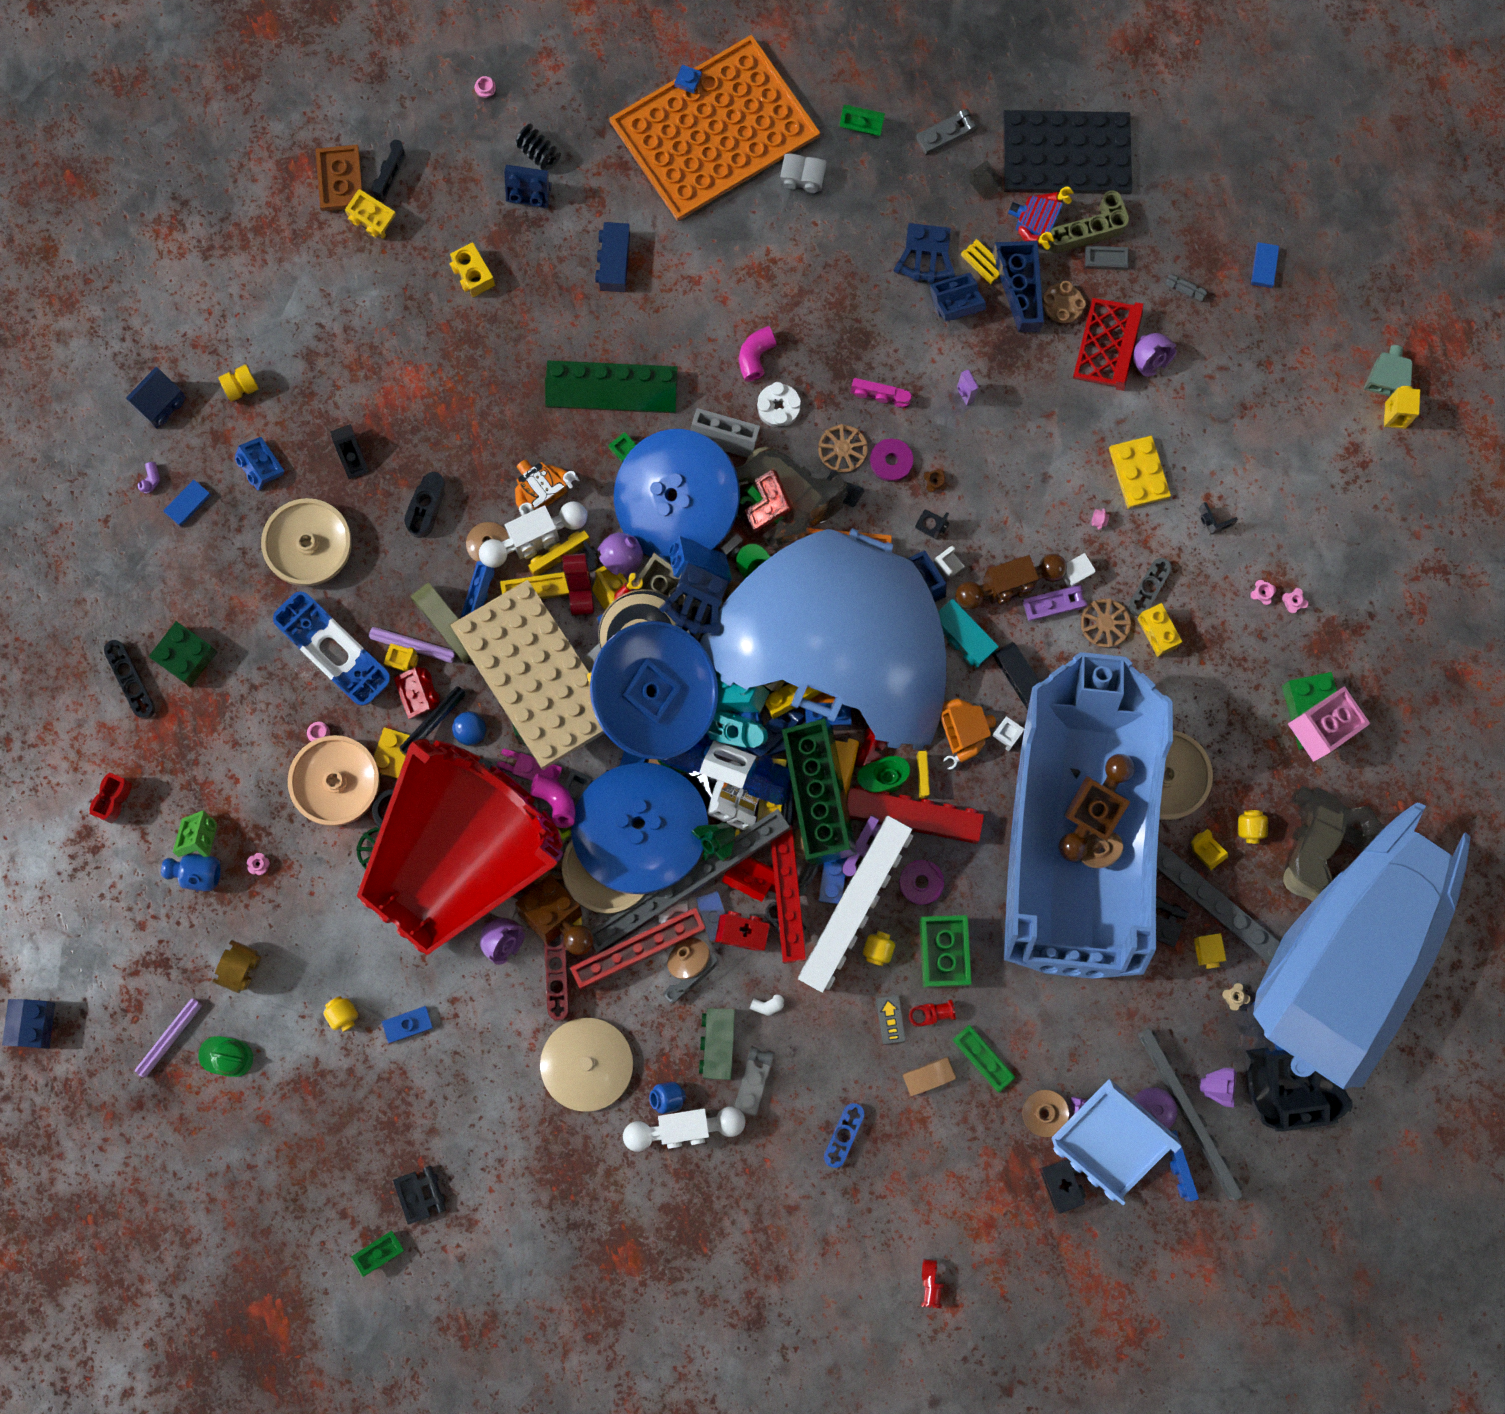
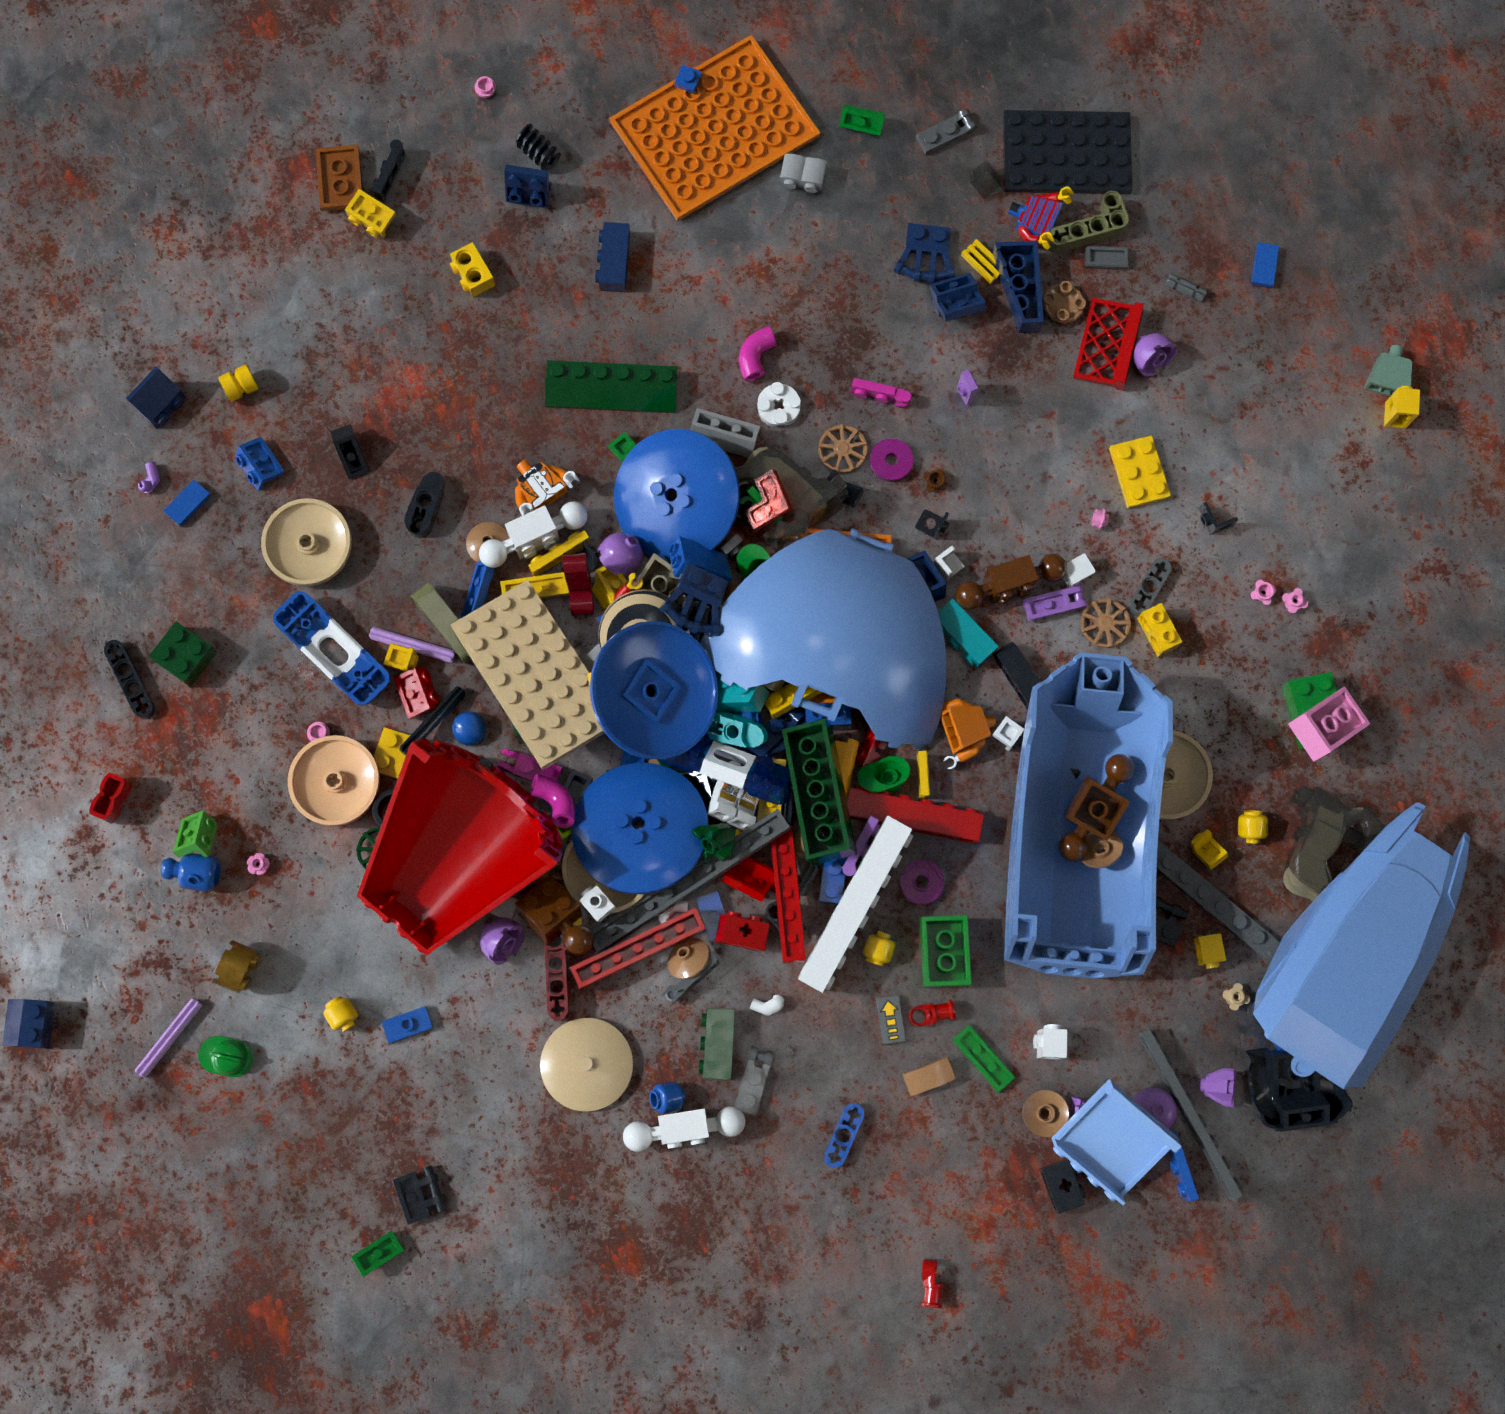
none -> white brick [579,885,616,923]
none -> white brick [1033,1024,1067,1060]

